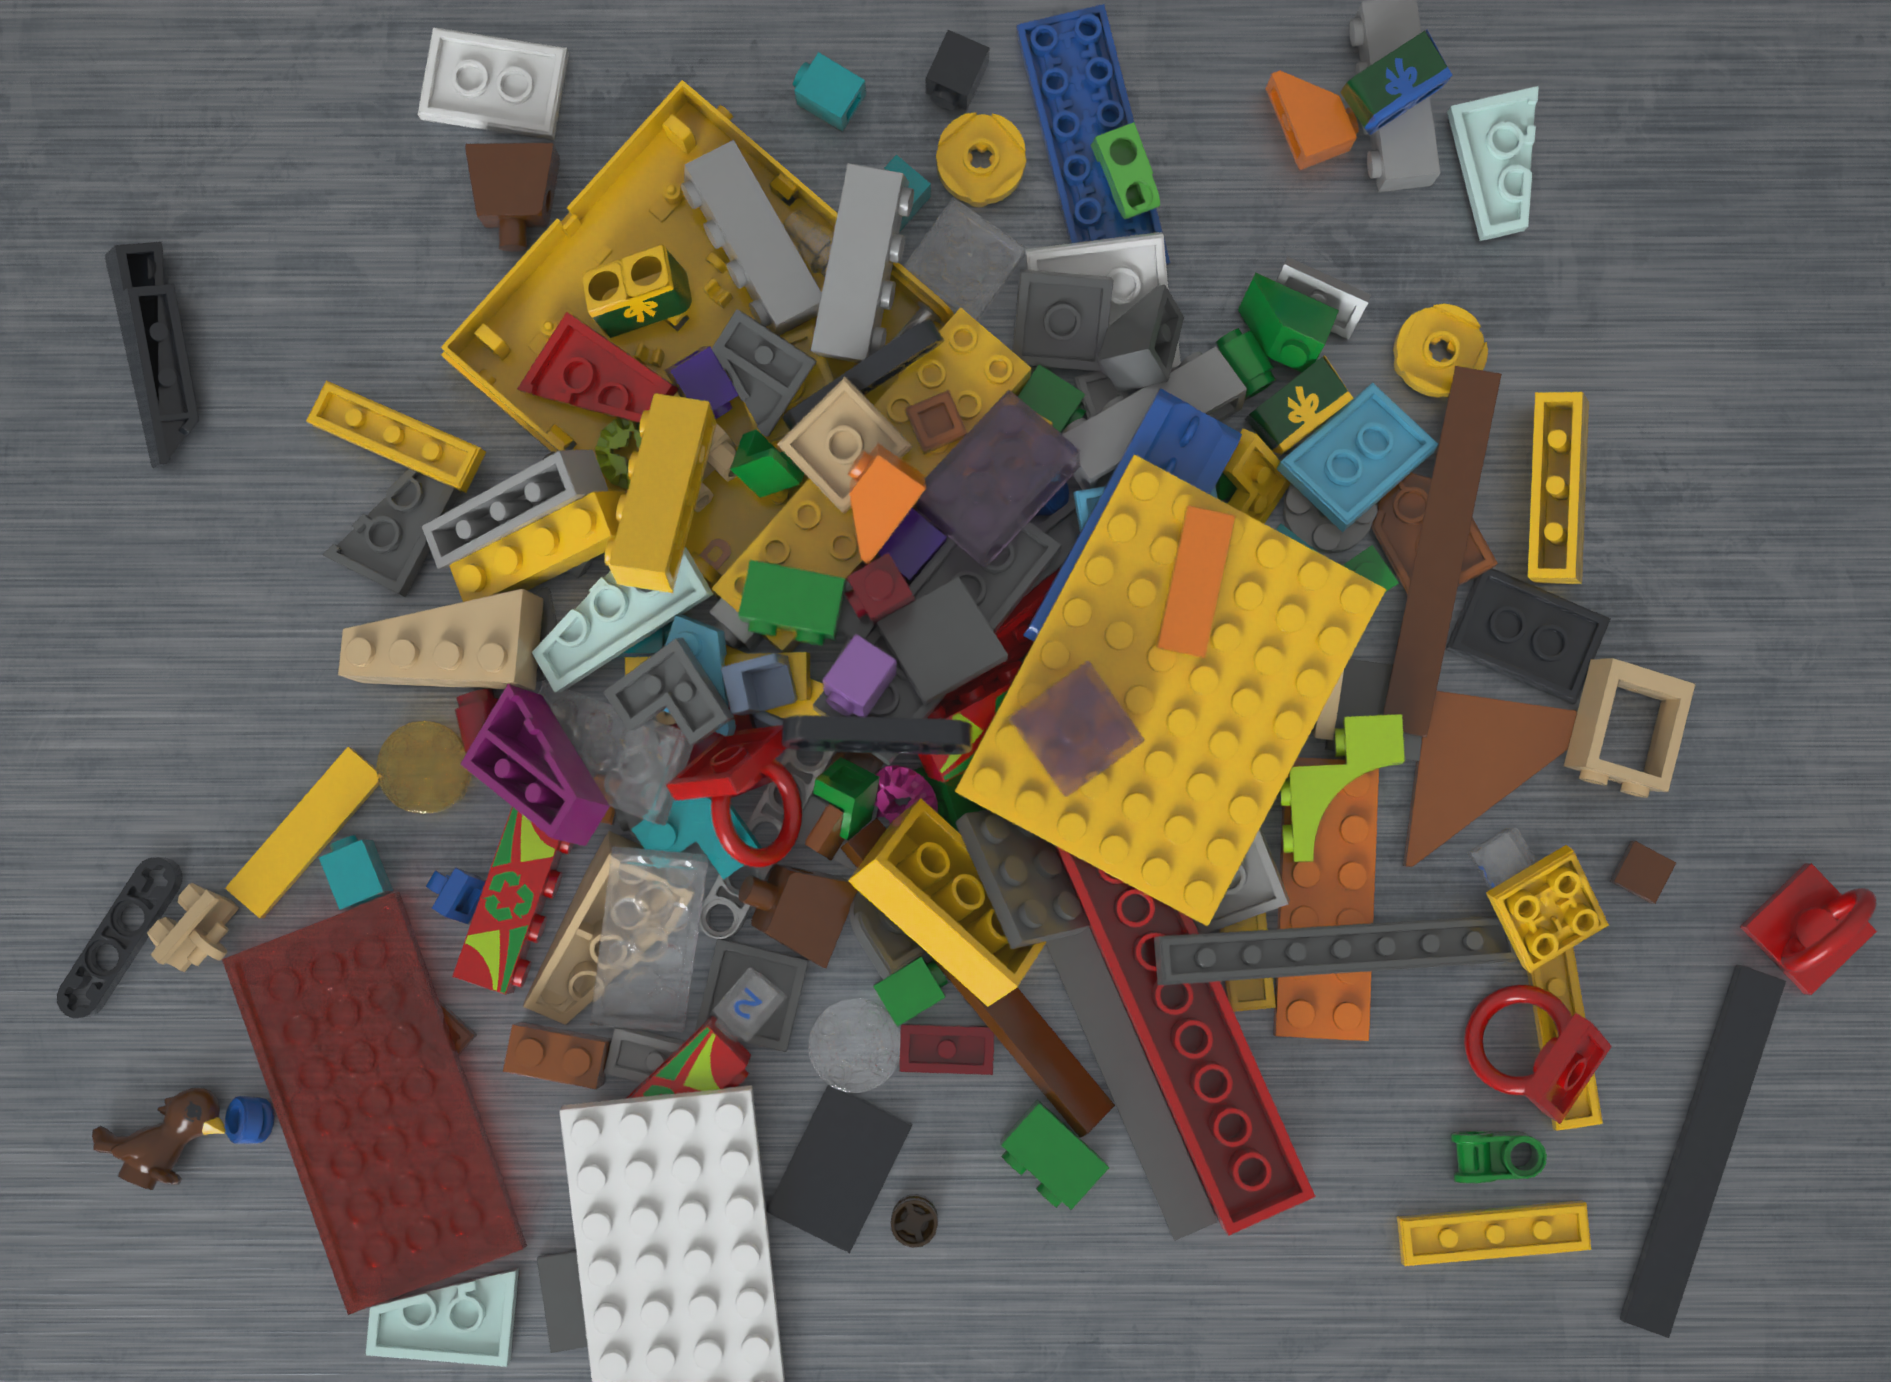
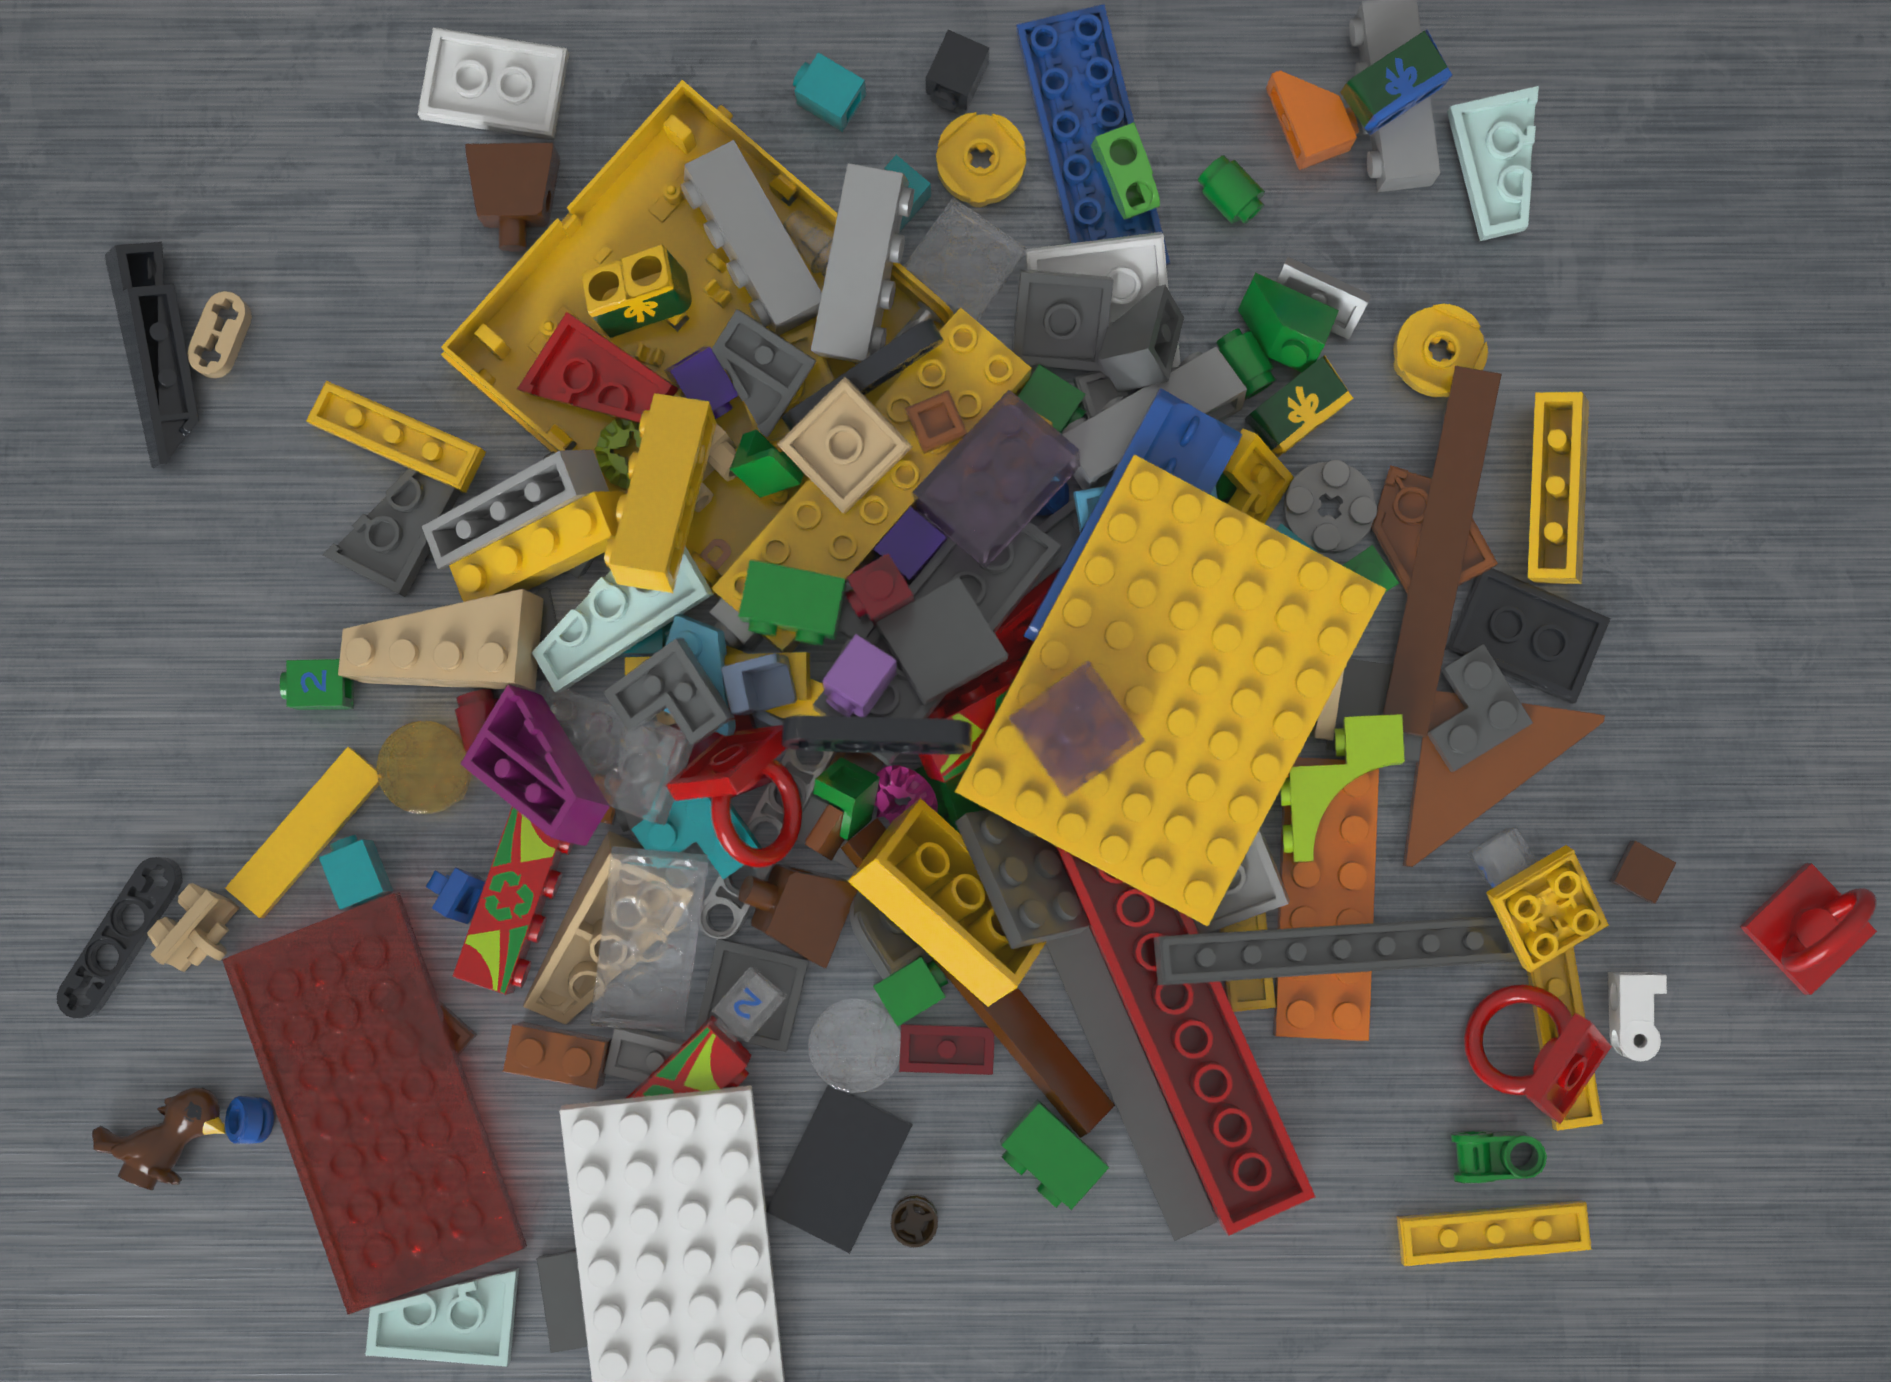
orange slope [847,443,926,564] -> none
orange tile [1156,506,1235,658] -> none
medium azure tile [1277,383,1439,532] -> none
tan window [1564,658,1695,798] -> none
black tile [1620,965,1786,1338] -> none
none -> tan beam [187,291,252,379]
none -> green brick [280,659,354,710]
none -> green brick [1197,155,1265,224]
none -> dark grey plate [1427,644,1533,772]
none -> white leg [1608,972,1667,1062]

